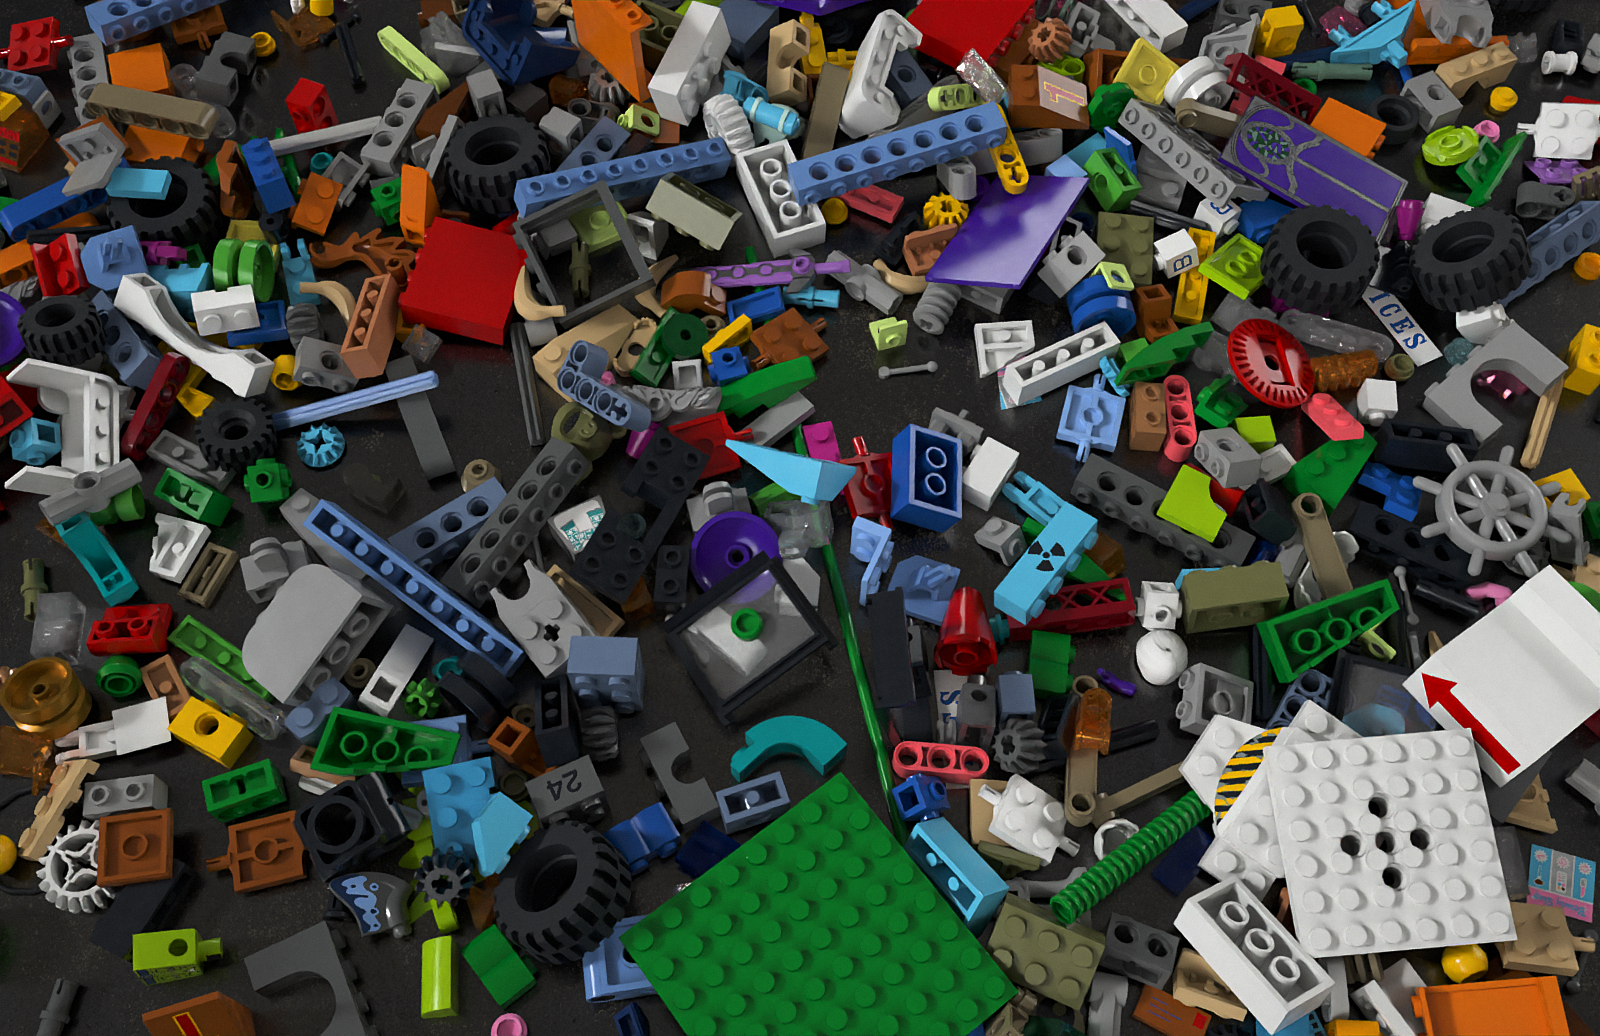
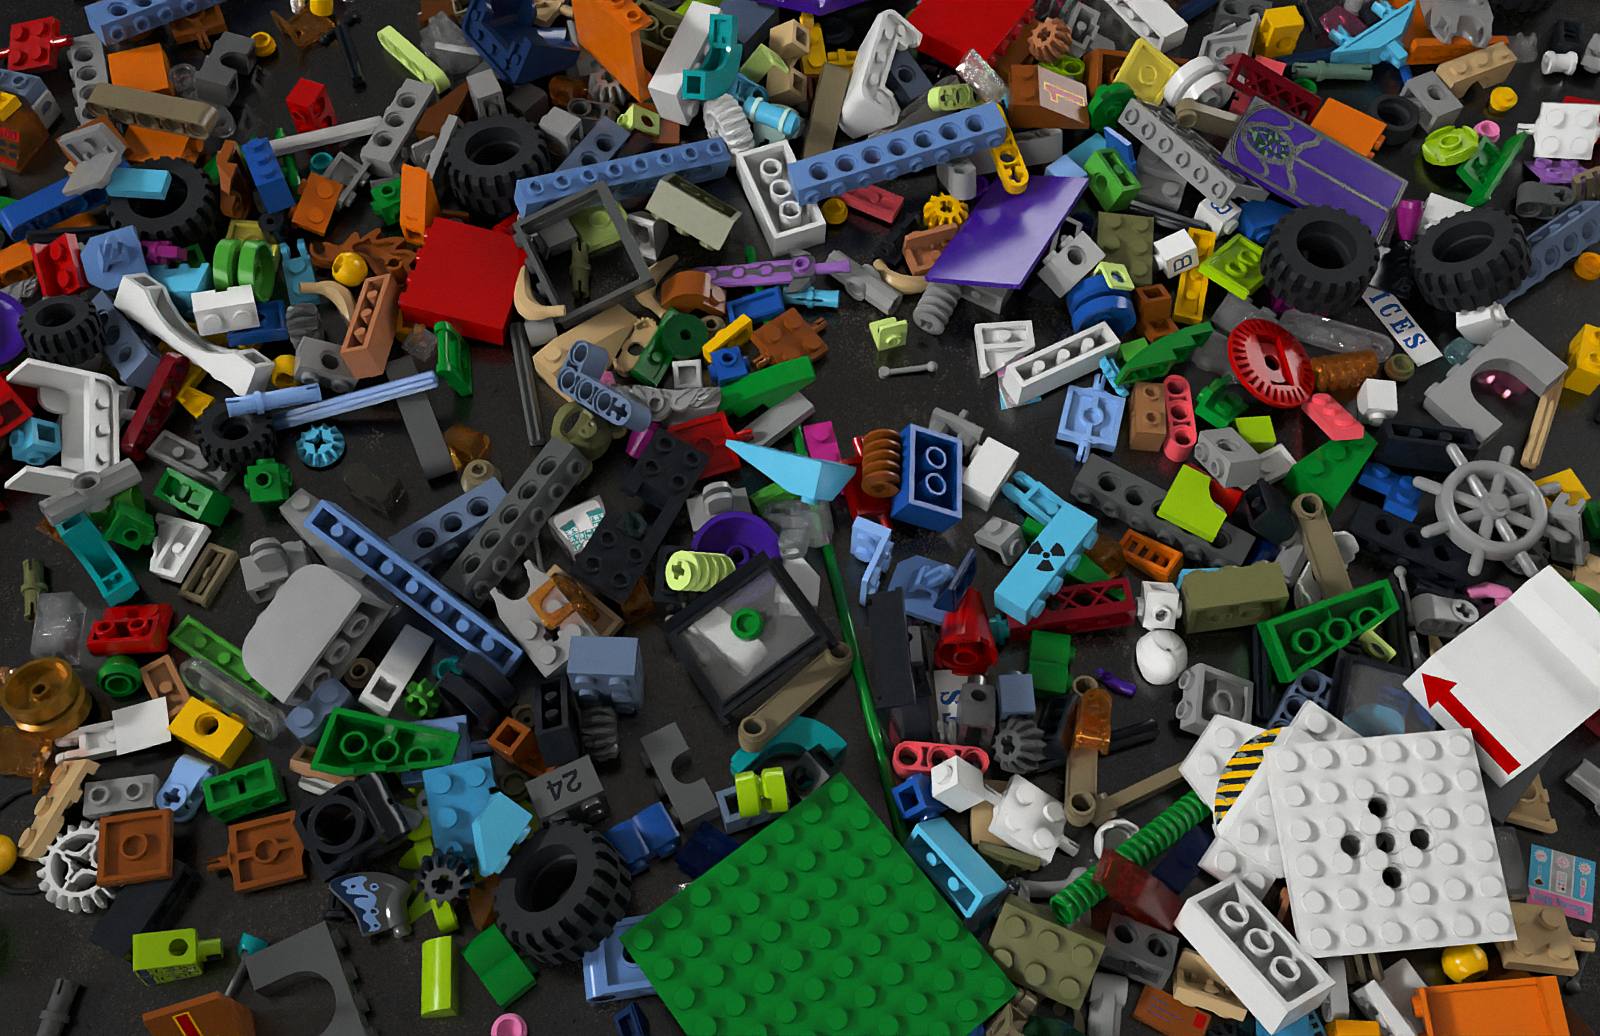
none -> green brick [102,500,156,551]
none -> light blue piece [156,754,219,823]
none -> light blue pin [225,382,322,417]
none -> hinge [225,932,269,998]
none -> yellow piece [332,252,368,287]
none -> green plate [434,321,472,397]
none -> clear orange brick [443,424,490,462]
none -> clear orange piece [527,576,600,630]
none -> yellowish green piece [665,550,736,592]
none -> teal arch [682,14,743,100]
none -> lime wheel [734,766,788,818]
none -> dark tan piece [738,641,853,753]
none -> yellowish green bracket [739,43,789,83]
none -> black brick [784,743,842,800]
none -> dark orange piece [861,429,901,498]
none -> white brick [931,755,985,813]
none -> dark blue slope [933,548,977,613]
none -> black hinge [963,879,1021,932]
none -> clear red slope [1092,848,1185,938]
none -> orange slope [1113,528,1183,583]
none -> light grey piece [1410,593,1479,640]

